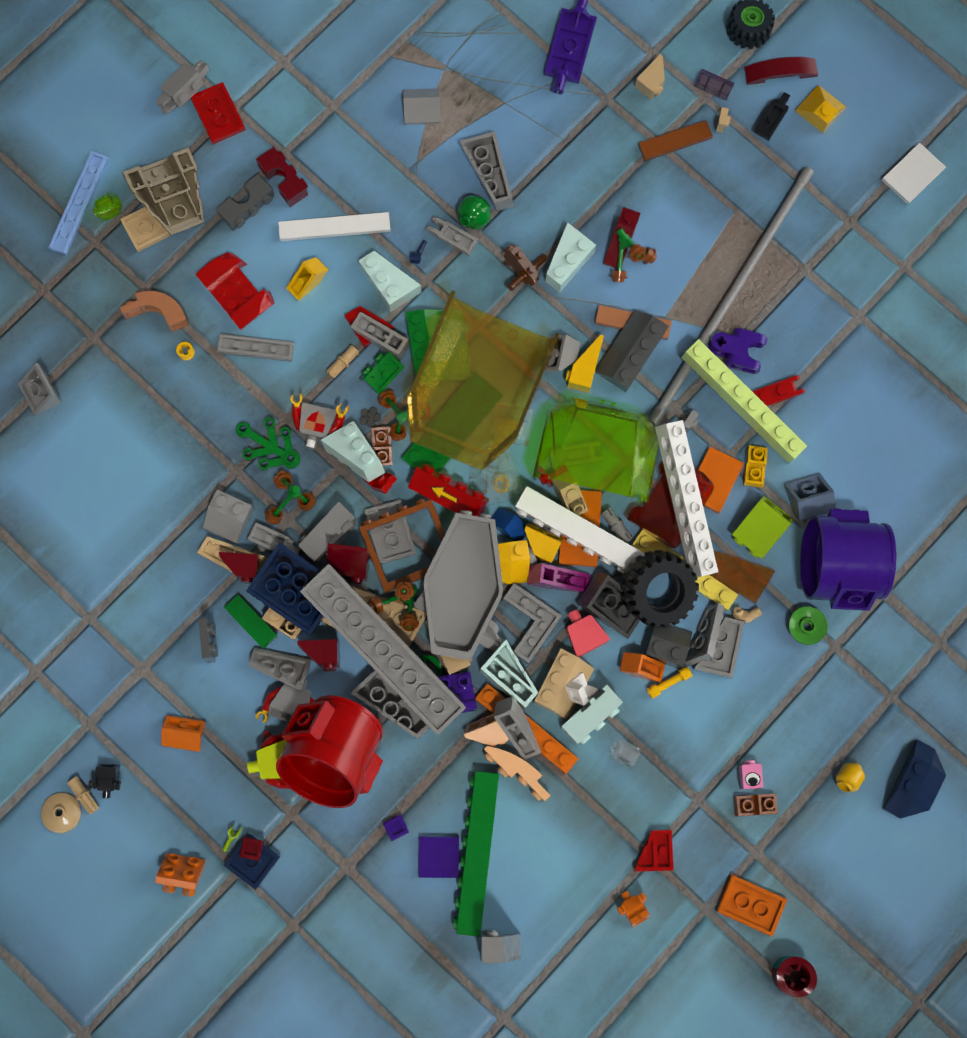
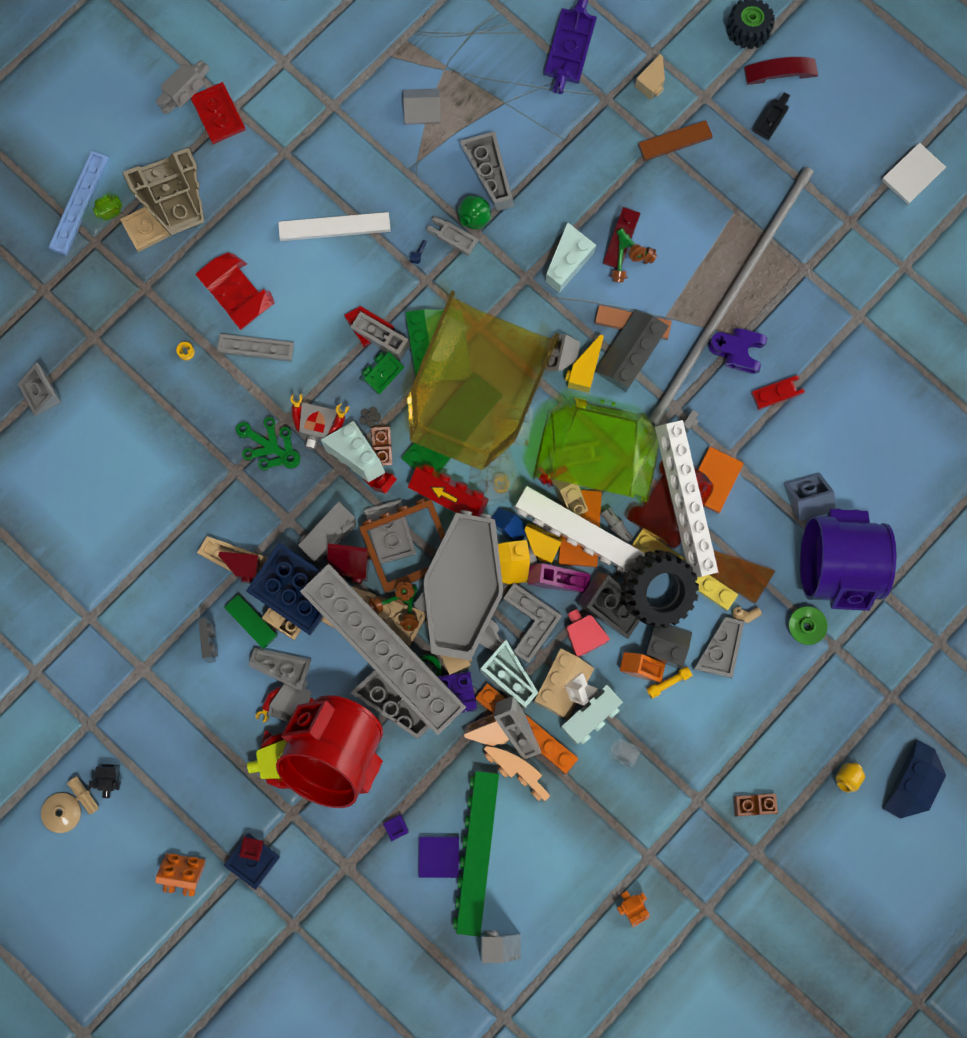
nougat arch [120,291,189,332] -> none
orange panel [161,715,205,752] -> none
light grey slope [202,490,254,544] -> none
dark grey arch [216,174,274,231] -> none
lime hand [222,823,242,852] -> none
light grey hinge [247,522,301,555] -> none
dark red arch [256,147,308,208] -> none
dark orange plant [264,471,316,525] -> none
yellow slope [286,257,328,301] -> none
dark red slope [297,639,340,672] -> none
tan axle [327,345,359,378] -> none
light aqua wedge [358,251,421,312] -> none
dark orange plant [378,390,431,441] -> none
reddish brown piece [503,244,547,291] -> none
red wing [634,830,674,872] -> none
yellowish green brick [681,339,807,464] -> none
light grey wing [684,603,724,666] -> none
clear purple tile [694,69,735,101] -> none
tan plate [716,107,731,133] -> none
orange tile [716,874,787,937] -> none
lime slope [732,495,794,559] -> none
bright pink brick [738,760,763,790] -> none
yellow slope [744,445,768,488] -> none
dark red hat [772,956,817,997] -> none
yellow slope [795,85,846,133] -> none

